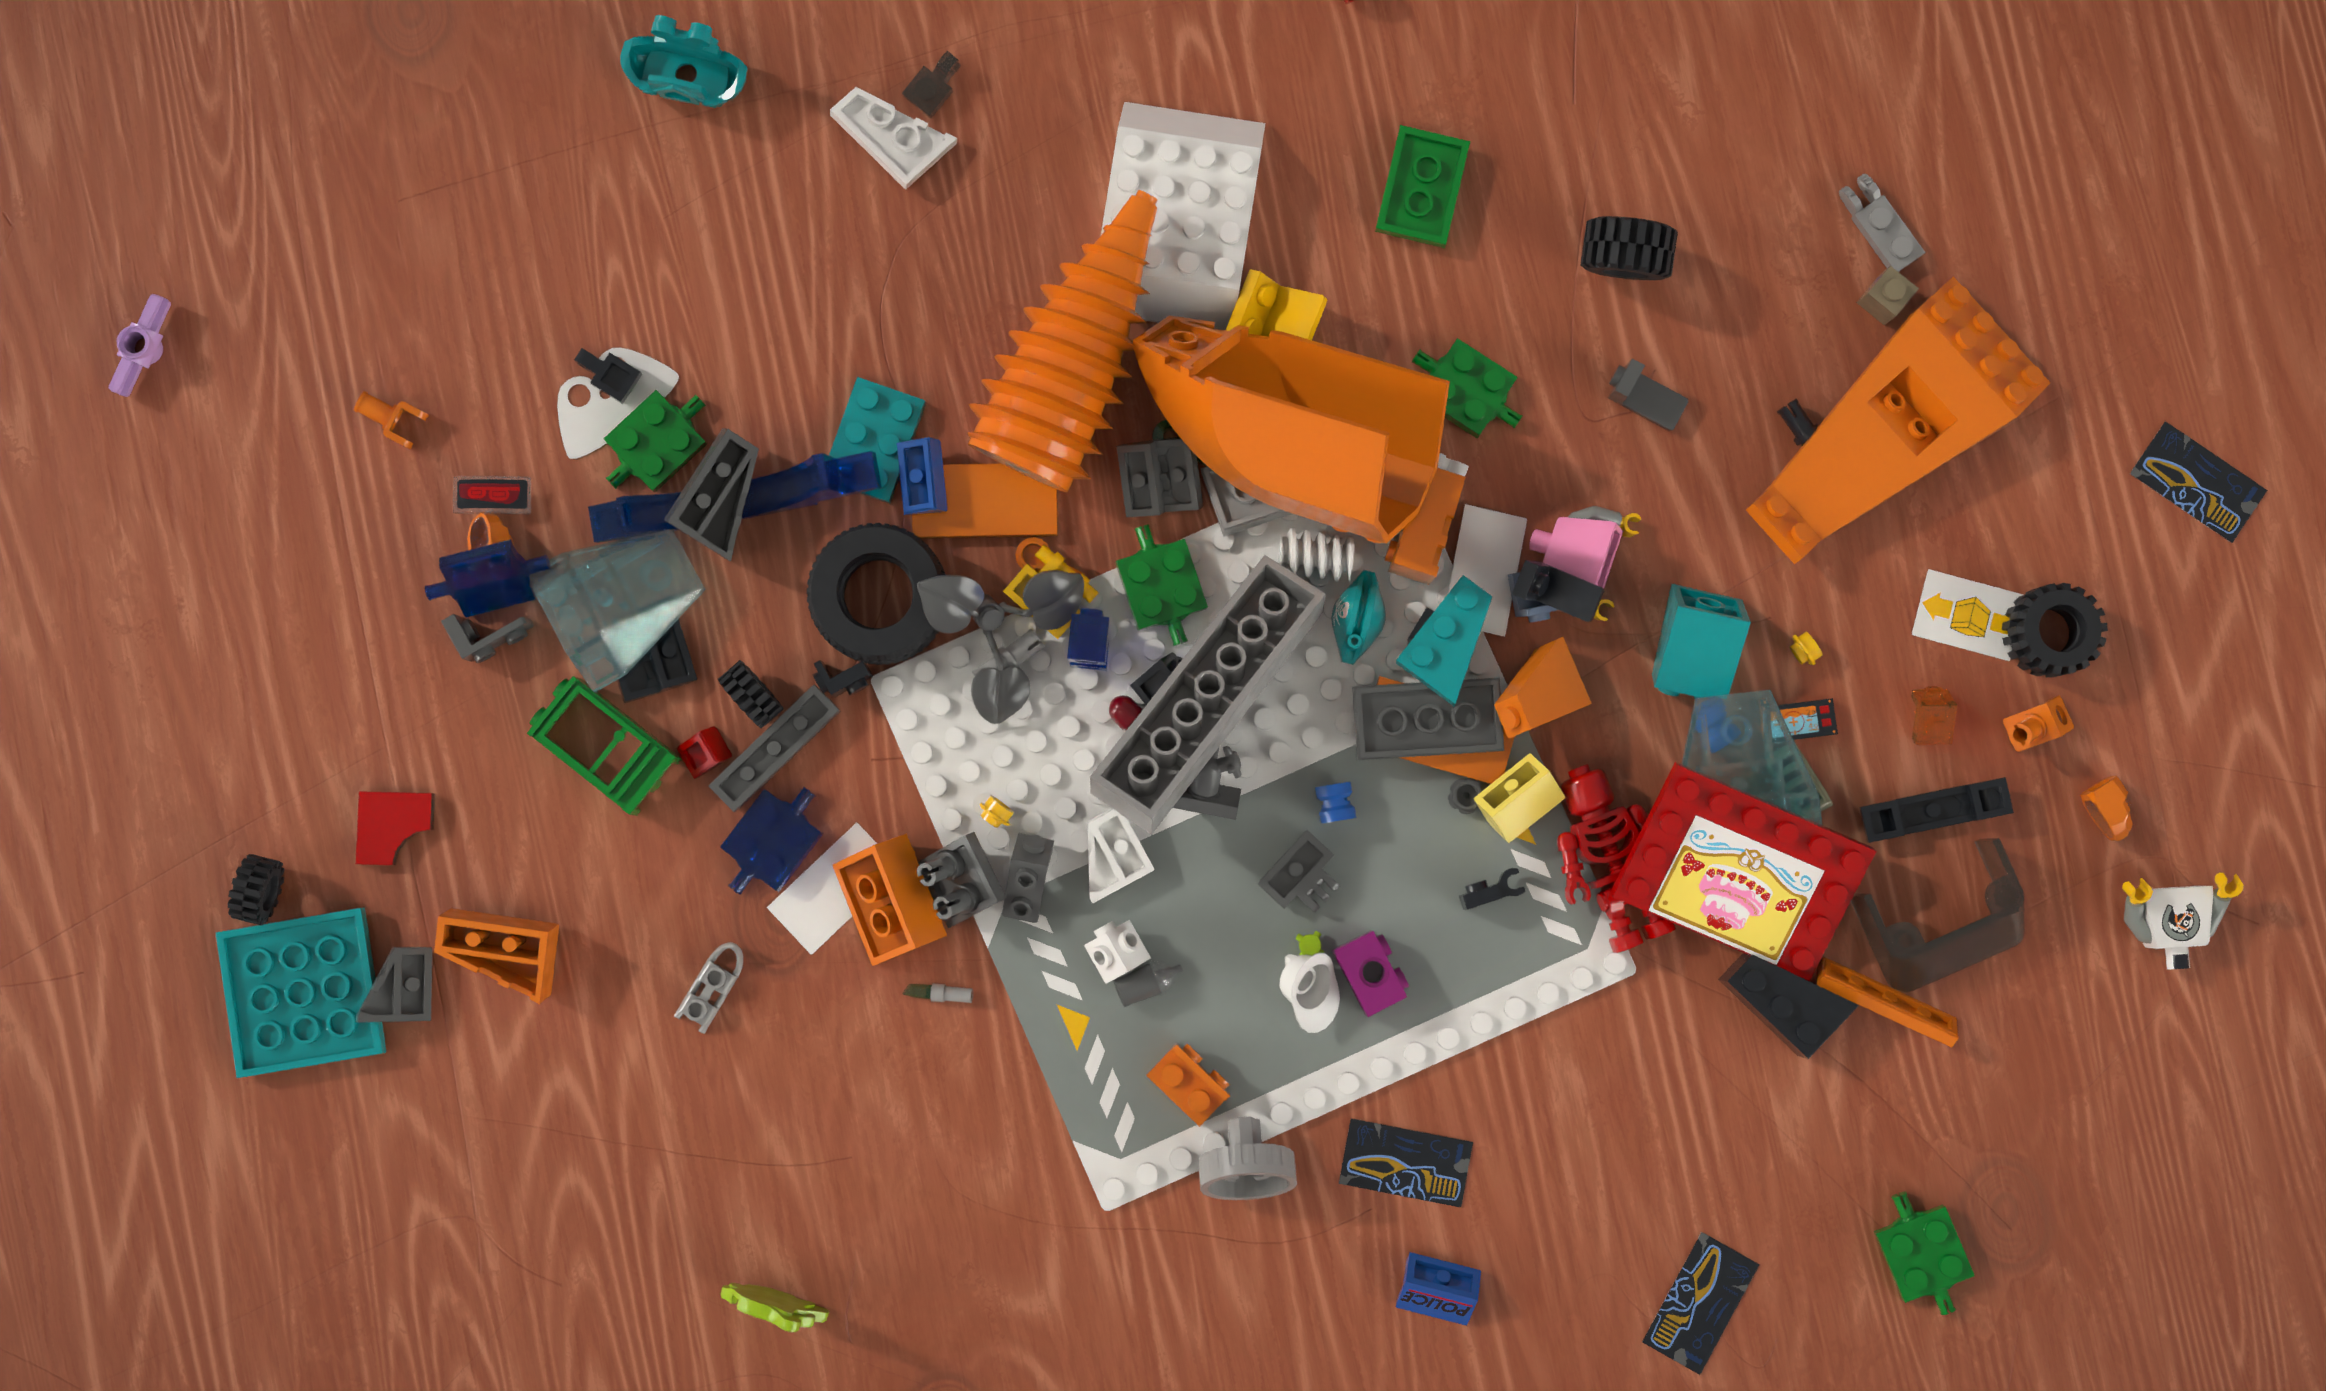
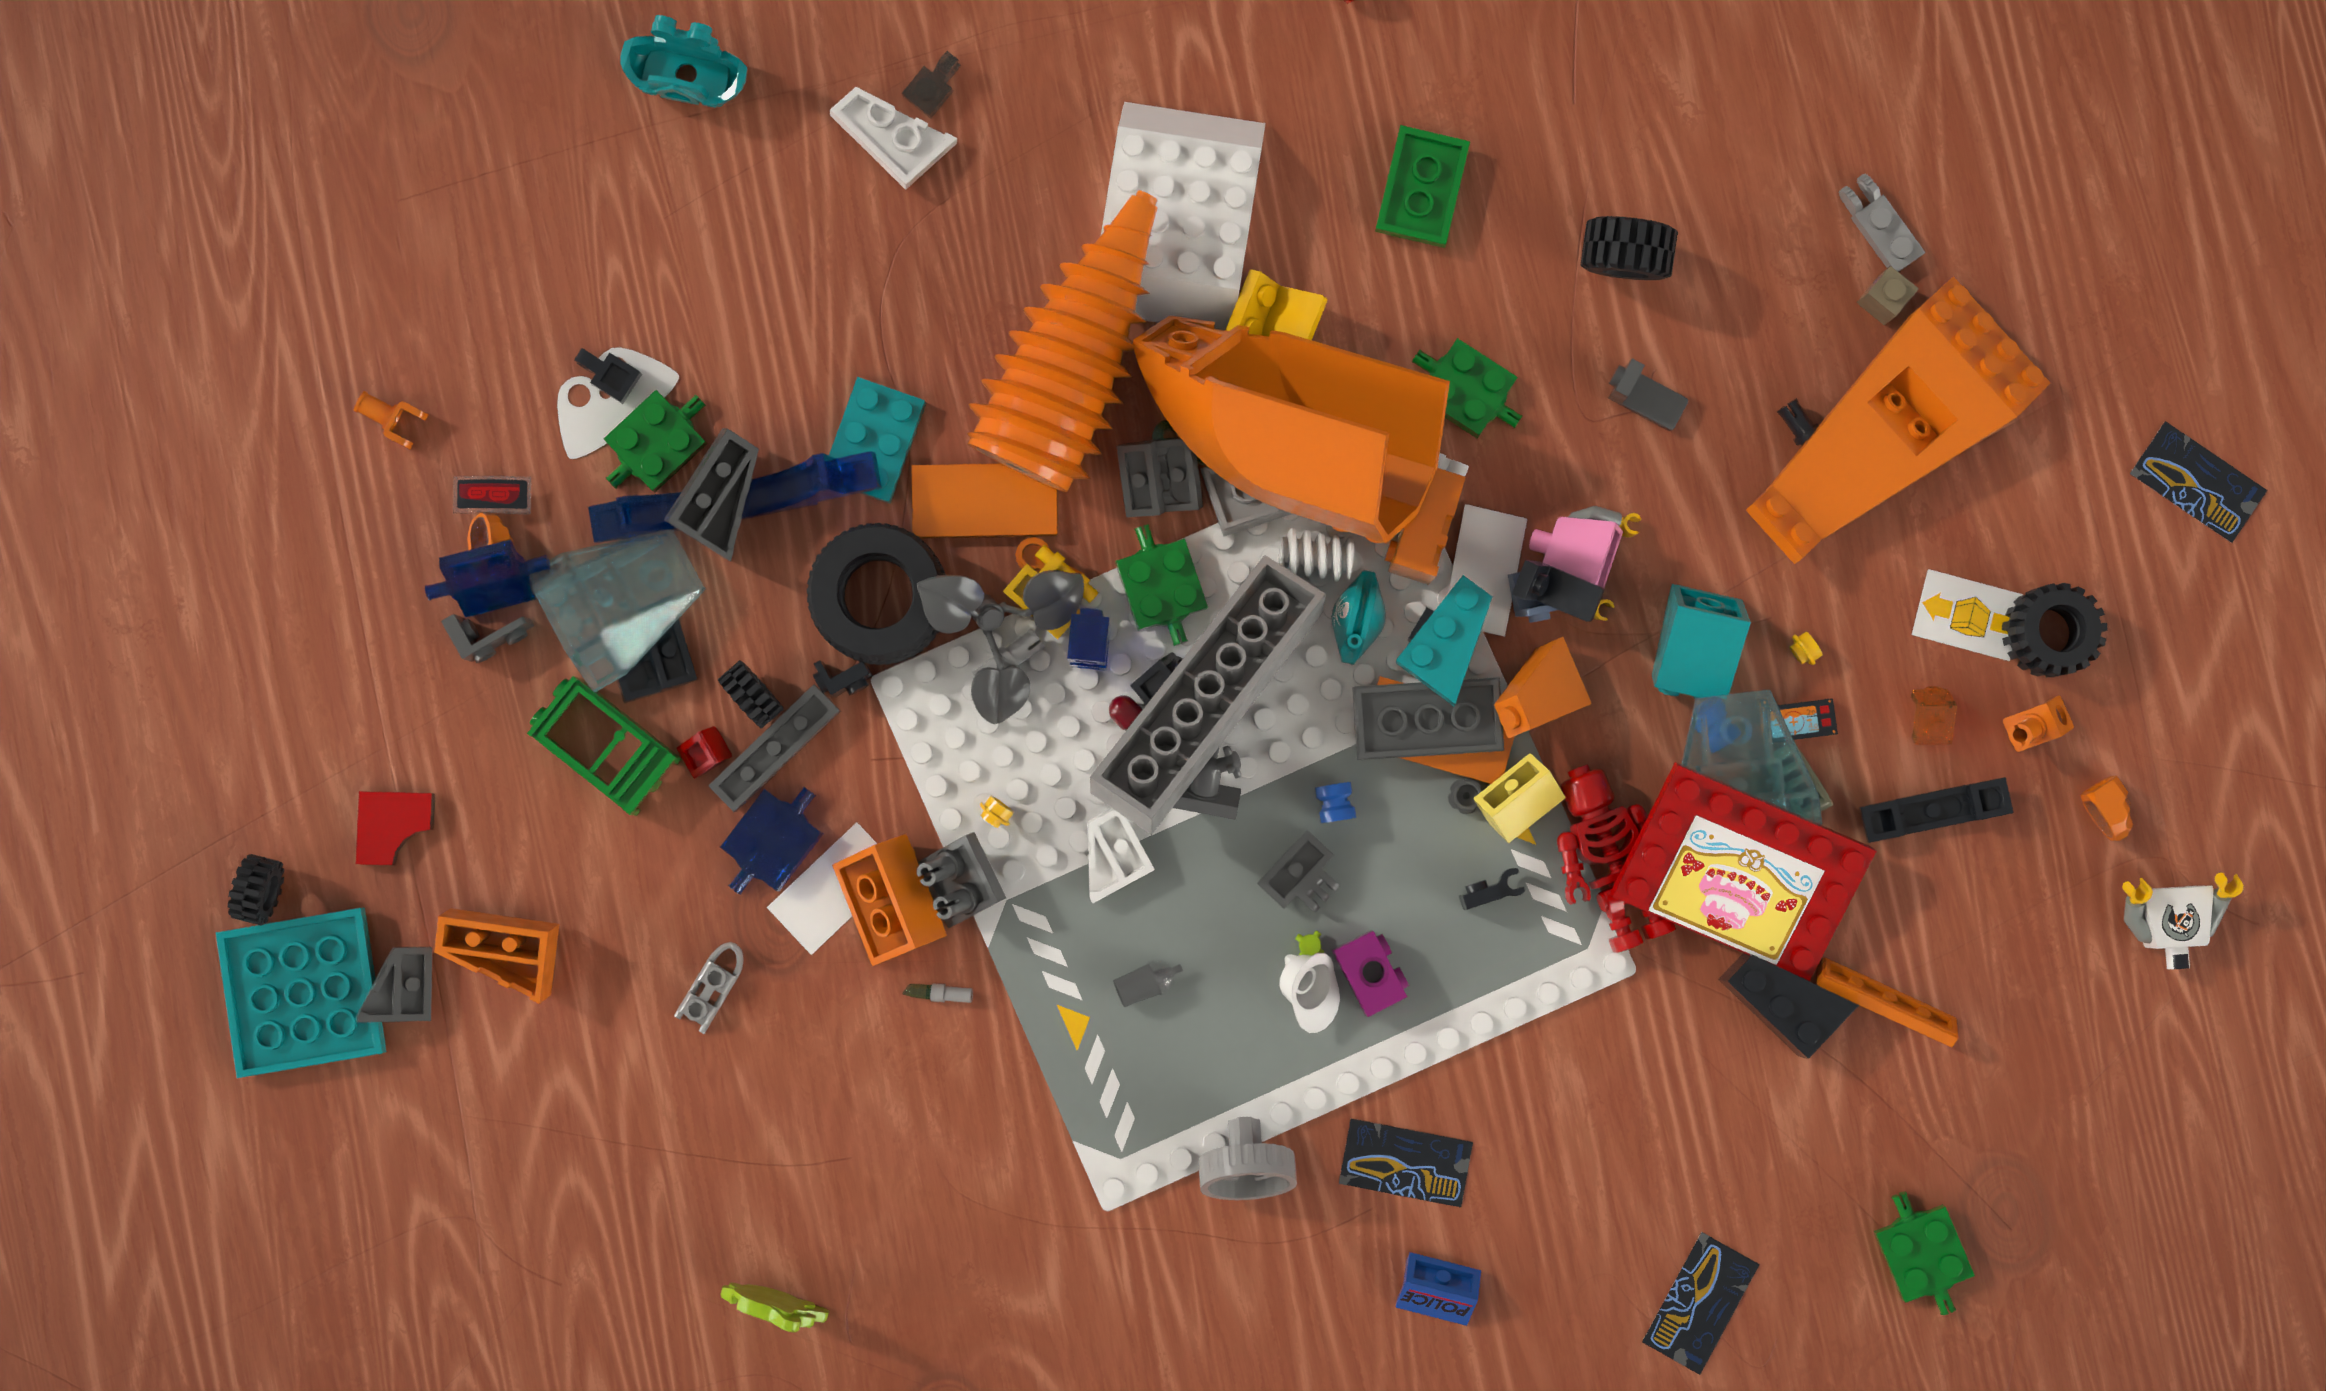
lavender axle [109,294,171,397] -> none
blue slope [897,437,947,515] -> none
dark grey bracket [1002,833,1054,923] -> none
white brick [1084,920,1151,984] -> none
orange bracket [1146,1043,1230,1127] -> none
clear smoke windscreen [1851,838,2025,992] -> none

